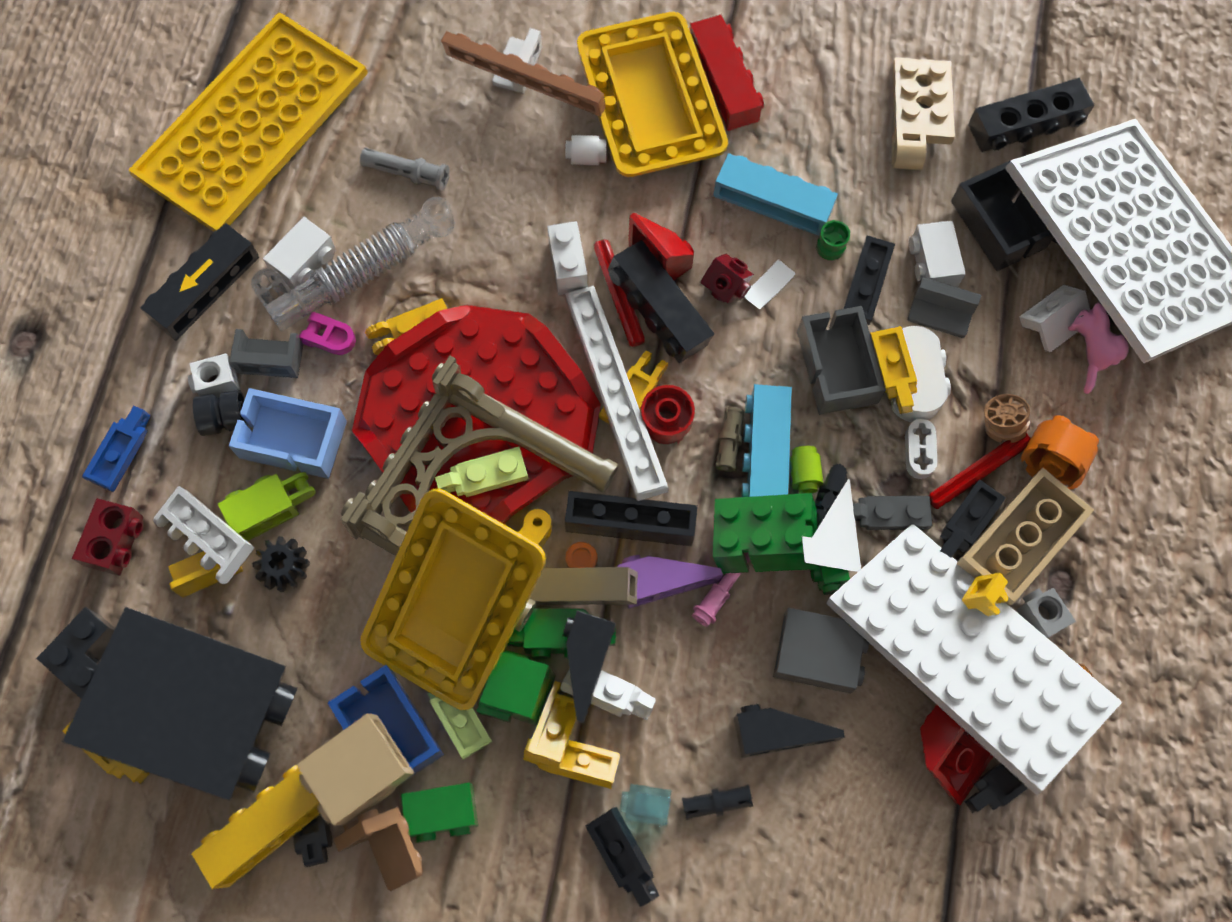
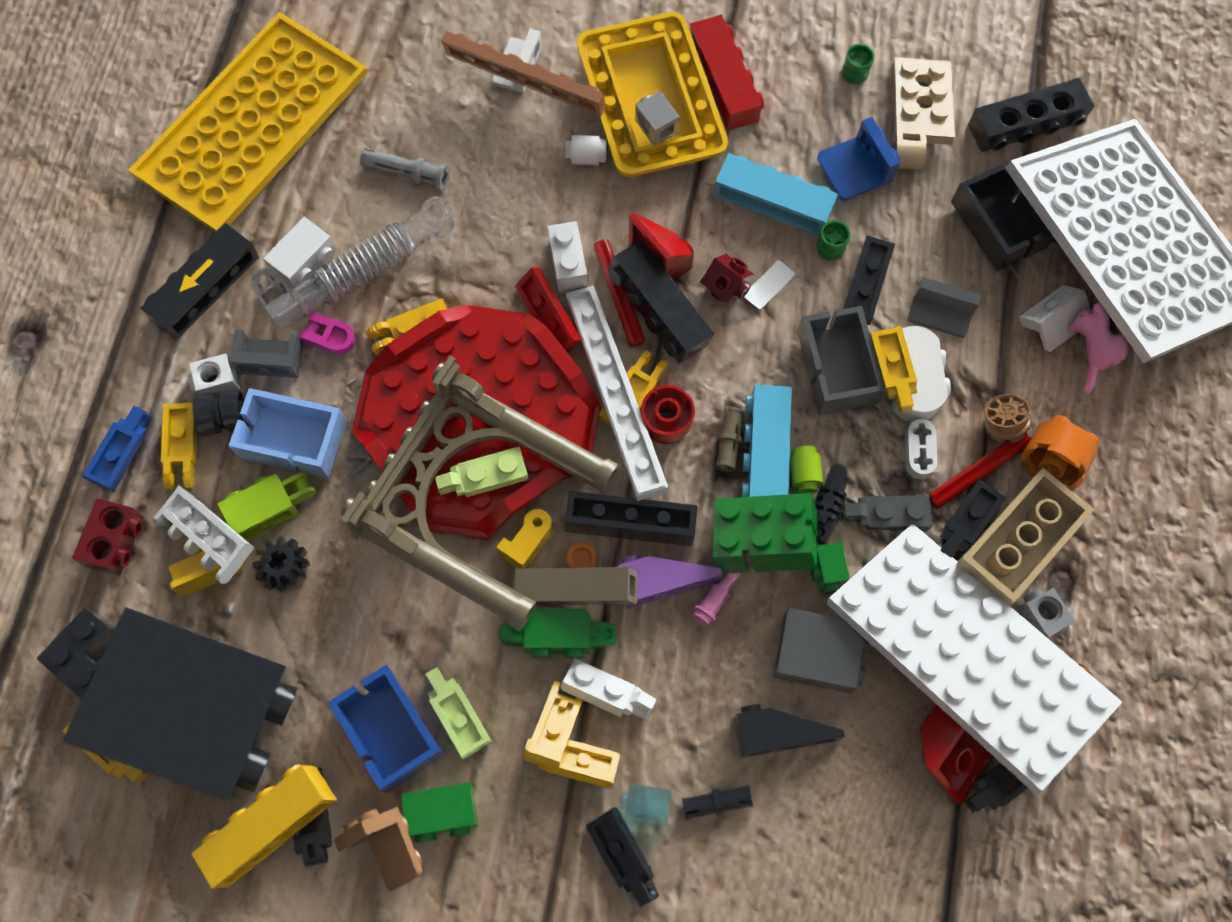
tan brick [296,713,415,825] -> none
yellow wedge [360,489,546,710] -> none
green plate [476,649,556,726] -> none
black slope [562,611,616,724] -> none
white sticker [802,479,861,572] -> none
white brick [909,221,966,287] -> none
yellow tile [962,573,1008,616] -> none
none -> yellow hinge [161,402,197,490]
none -> red plate [515,267,582,353]
none -> light grey brick [635,91,680,146]
none -> blue bracket [817,117,900,201]
none -> green wheel [841,43,875,84]

